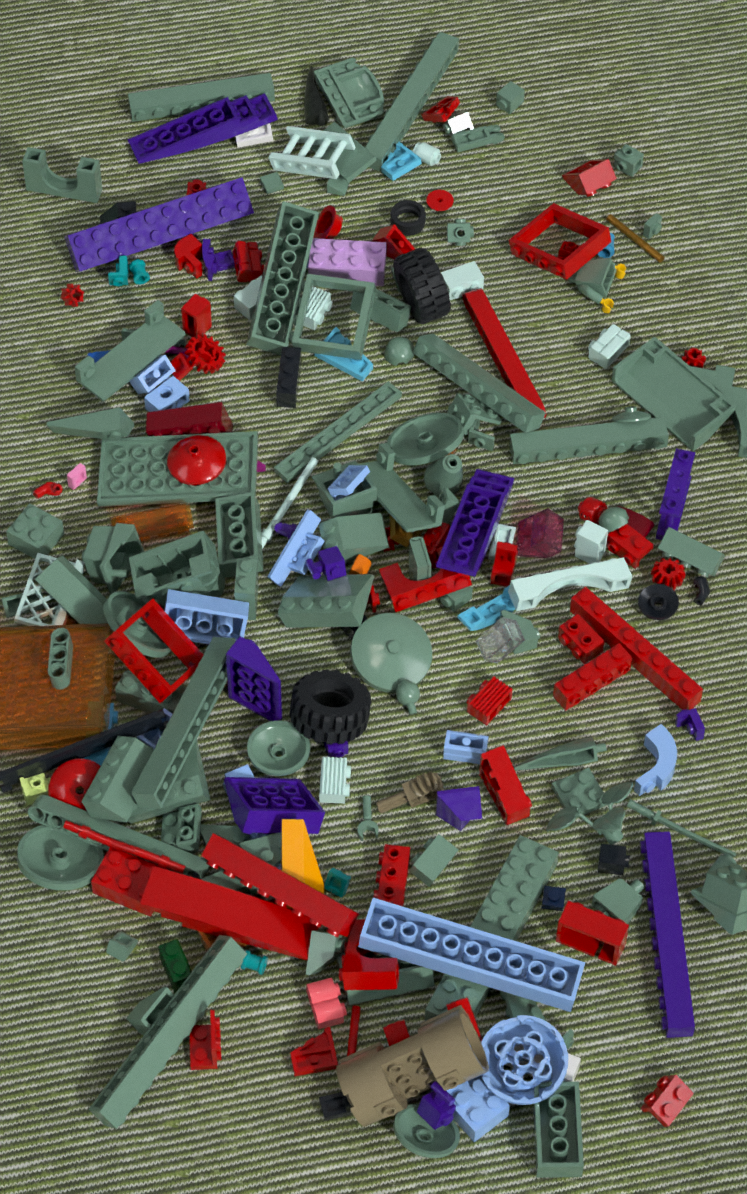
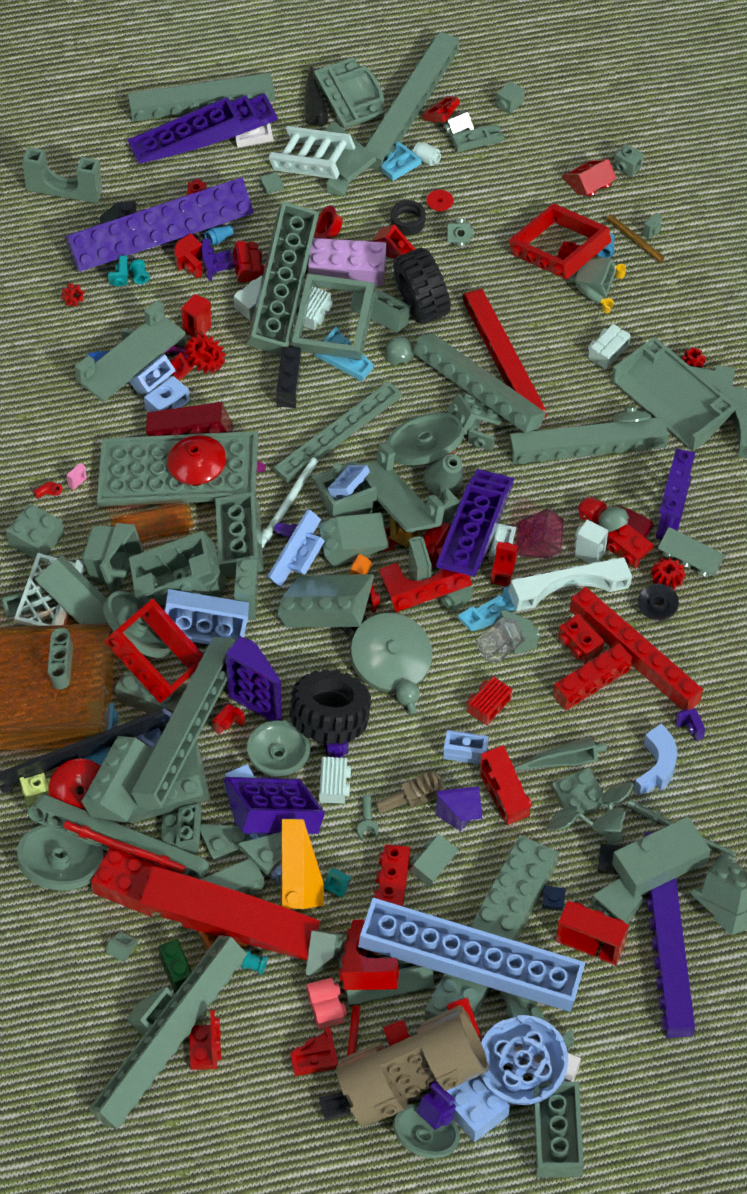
sand green wedge [47,407,134,440] -> none
red brick [201,833,359,938] -> none
dark purple brick [305,546,347,581] -> none
light aqua brick [441,261,484,300] -> none
bracket [640,1075,694,1127] -> none
black arm [693,576,710,606] -> none
none -> dark azure cone [204,225,233,246]
none -> red bracket [213,703,245,735]
none -> sand green brick [612,817,711,898]

